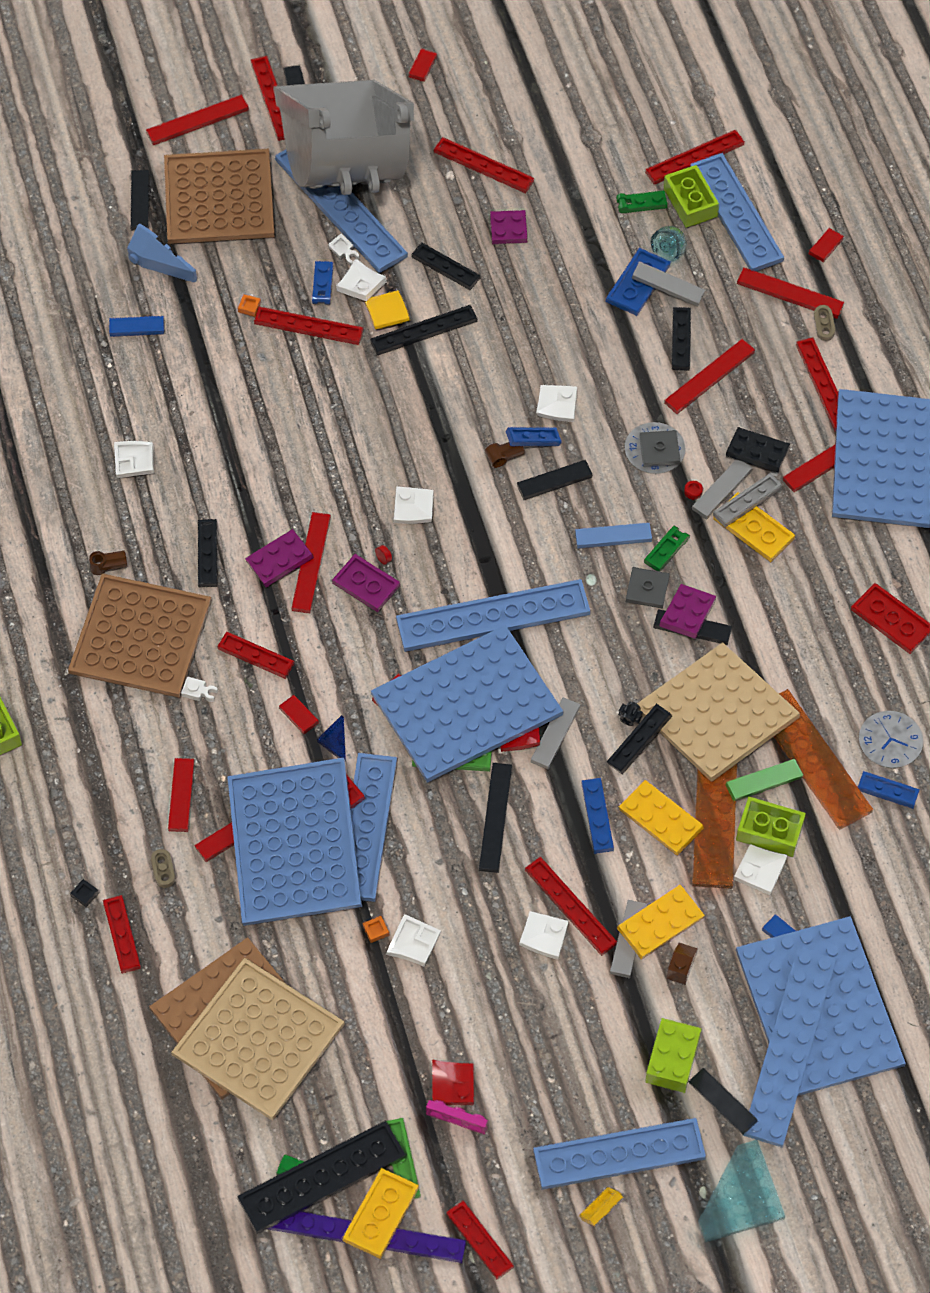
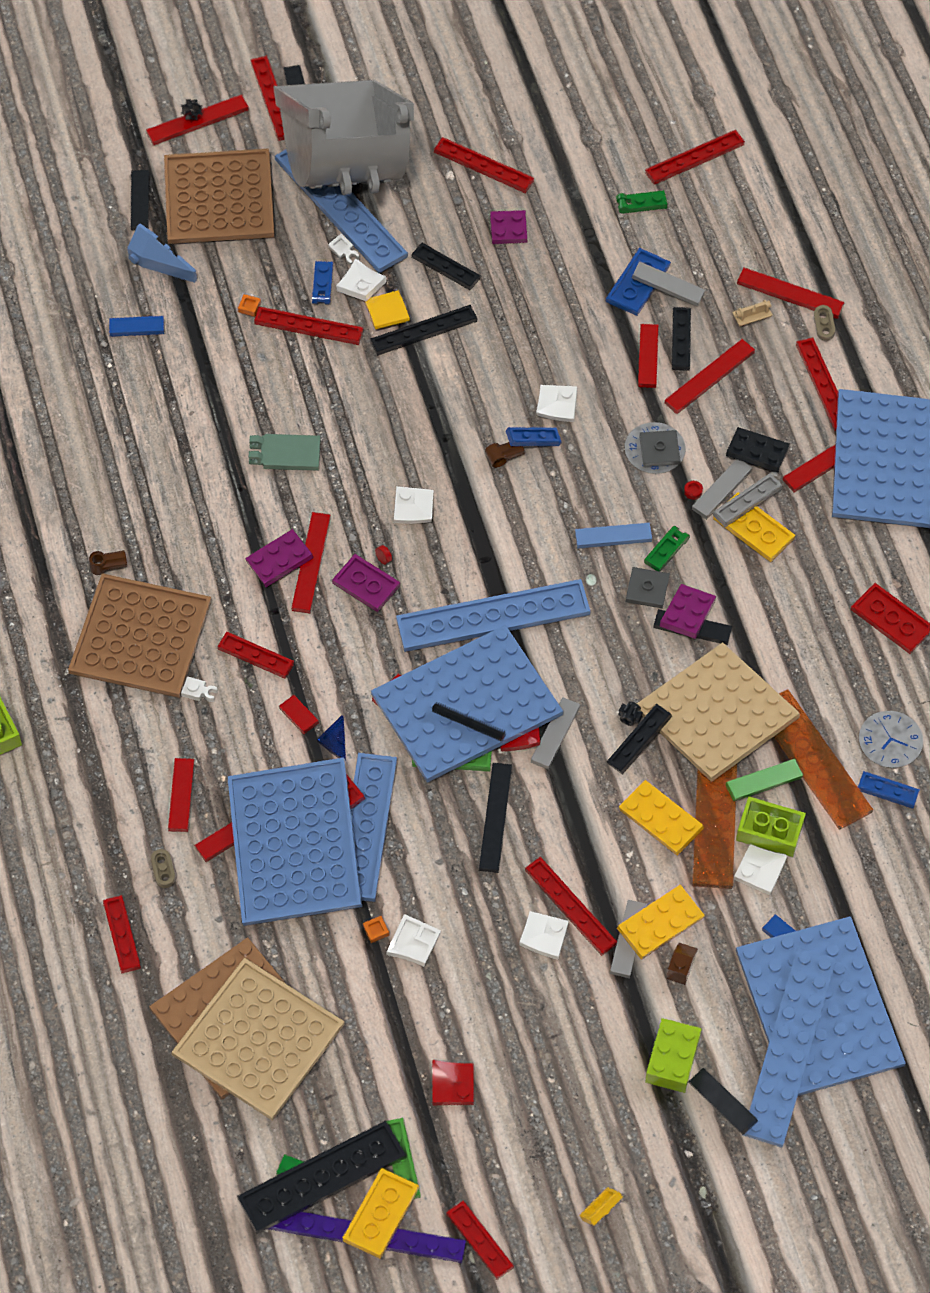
black plate [70,879,99,907] -> none
white plate [114,441,154,478] -> none
black tile [198,519,217,588] -> none
red tile [409,49,437,82] -> none
dark pink plate [426,1100,488,1135] -> none
black tile [517,459,593,500] -> none
medium blue plate [533,1118,706,1190] -> none
blue plate [581,778,614,854] -> none
clear light blue cylinder [651,226,687,263] -> none
lime brick [663,165,719,228] -> none
medium blue plate [690,153,784,271] -> none
clear light blue plate [698,1140,785,1243] -> none
red tile [809,228,844,263] -> none
none -> black gear [181,99,203,120]
none -> sand green tile [248,434,320,471]
none -> black axle [432,702,506,741]
none -> red tile [638,324,659,388]
none -> tan hinge [732,300,773,327]

